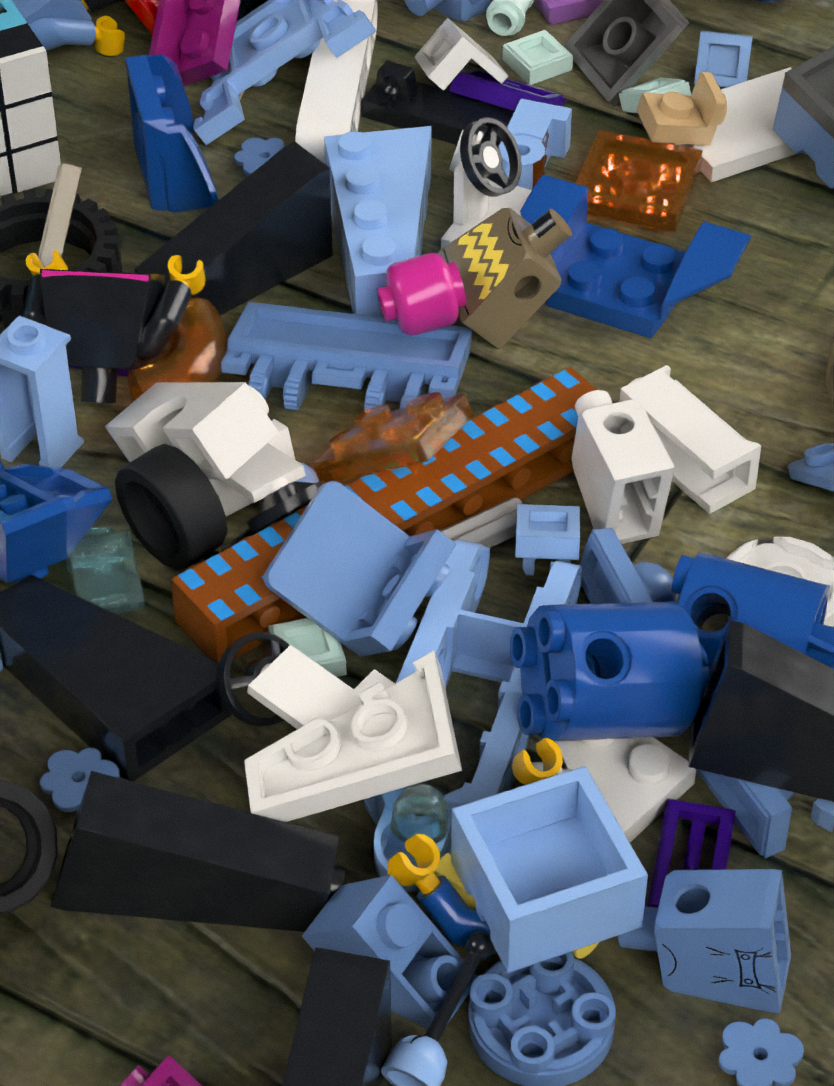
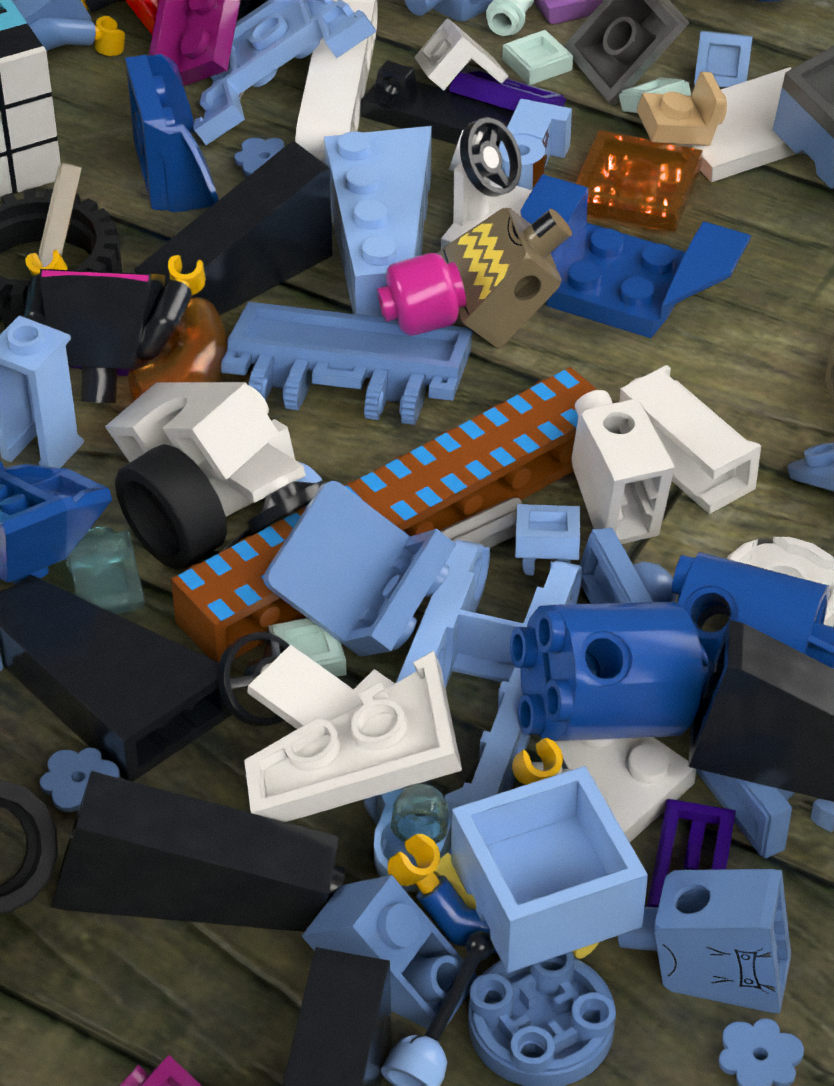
clear orange plate [313,392,474,483] -> none

